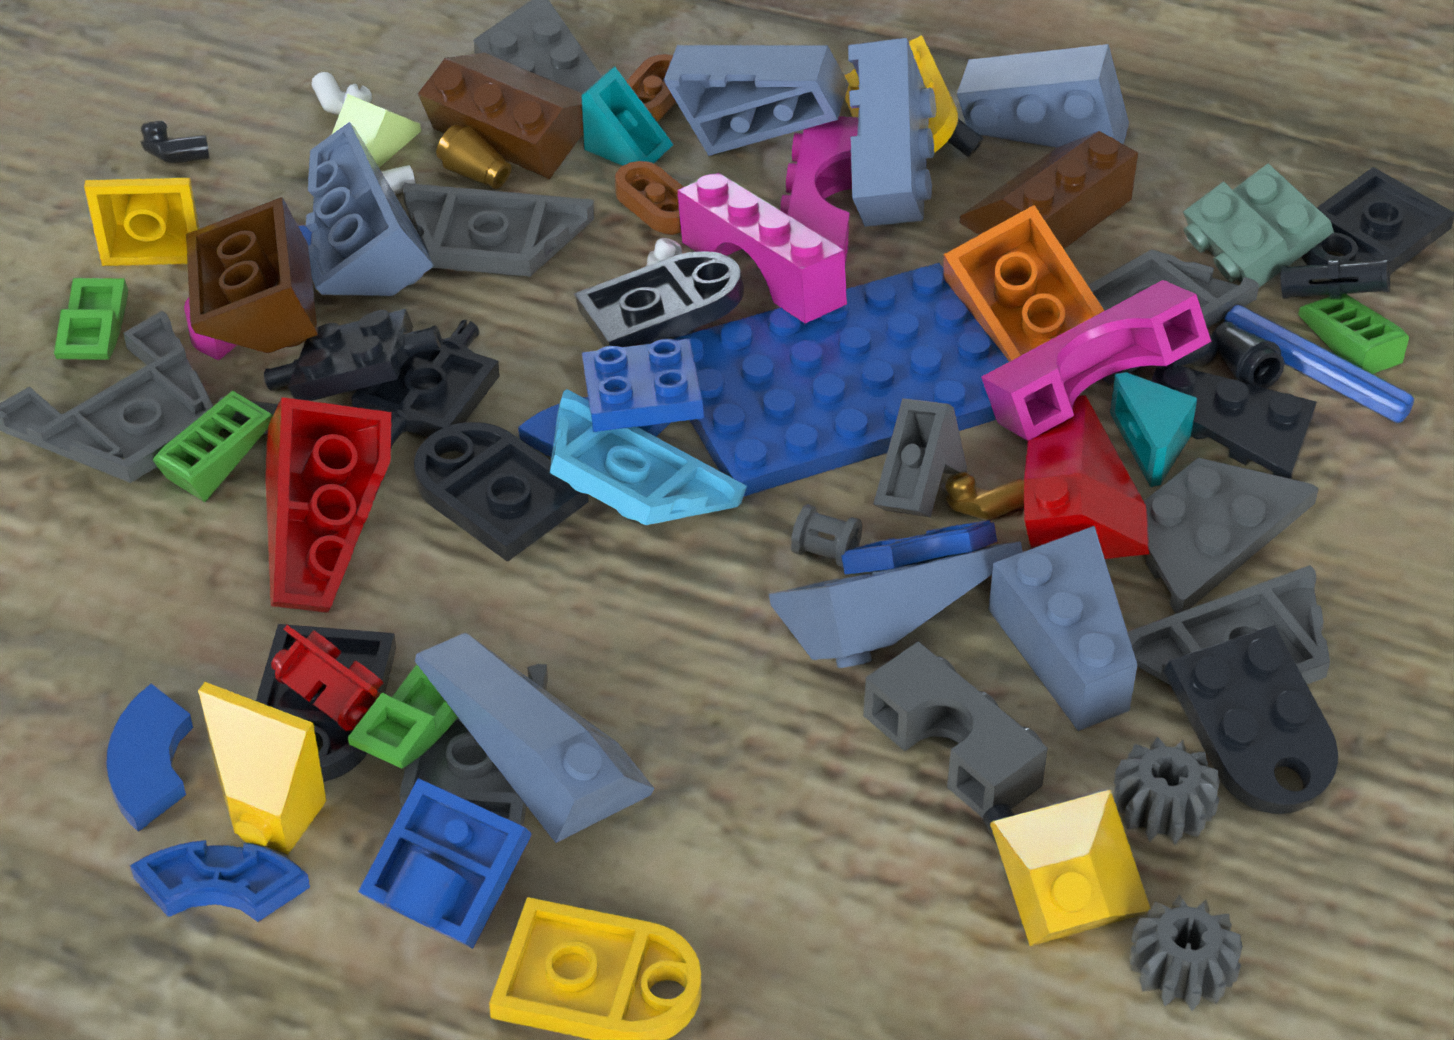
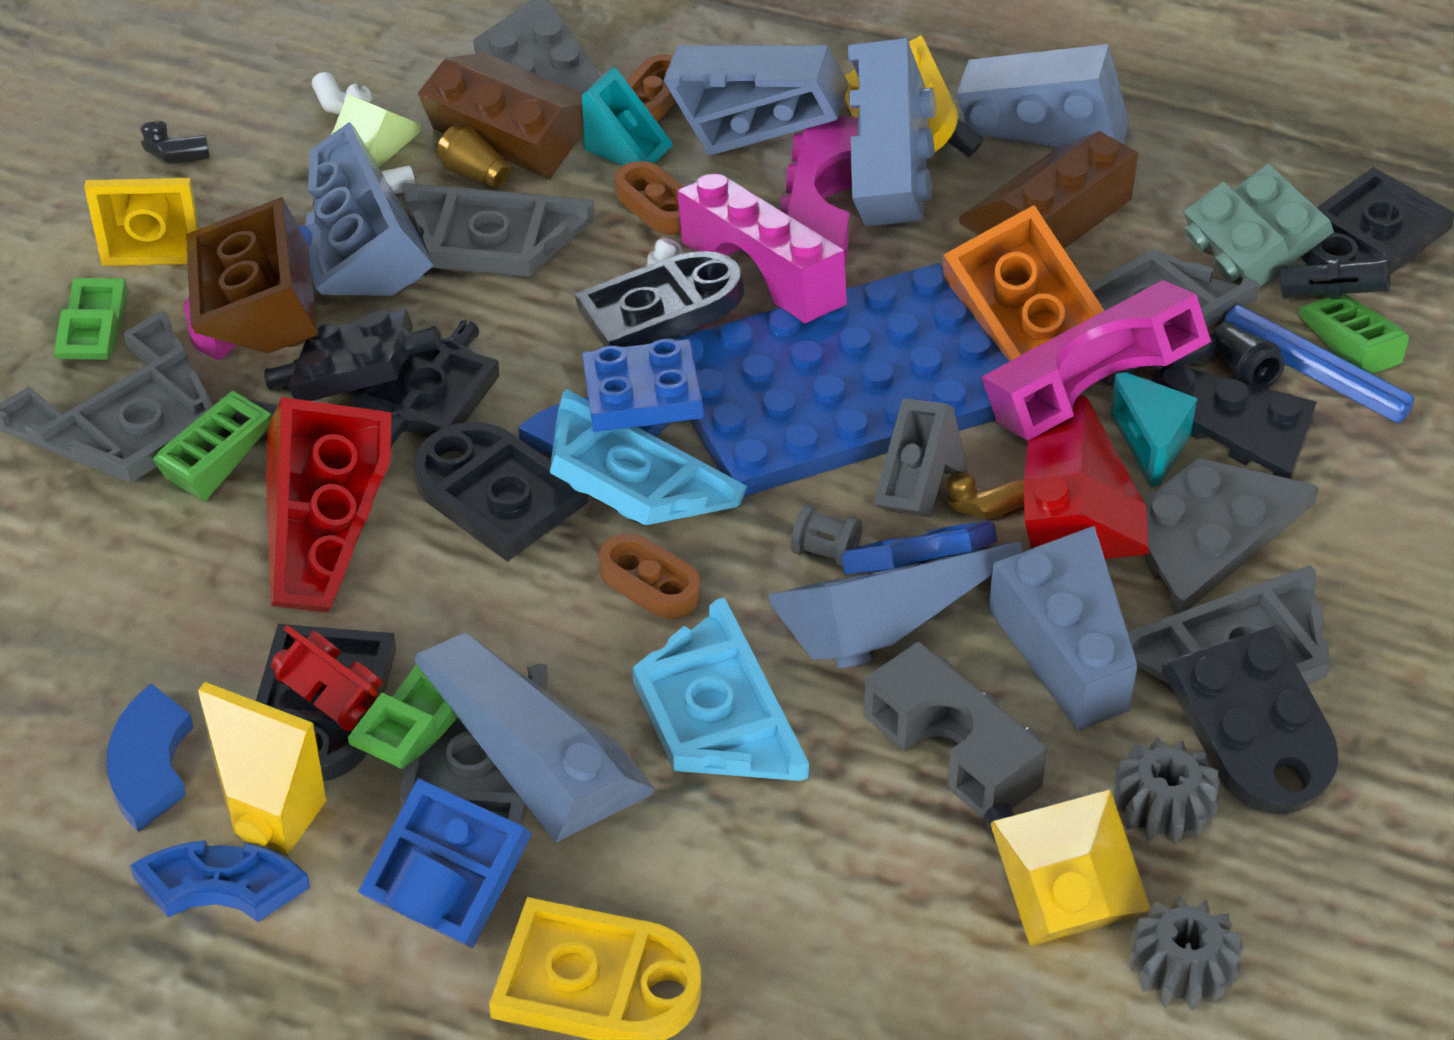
none -> dark orange plate [599,533,701,619]
none -> medium azure wing [632,597,809,781]

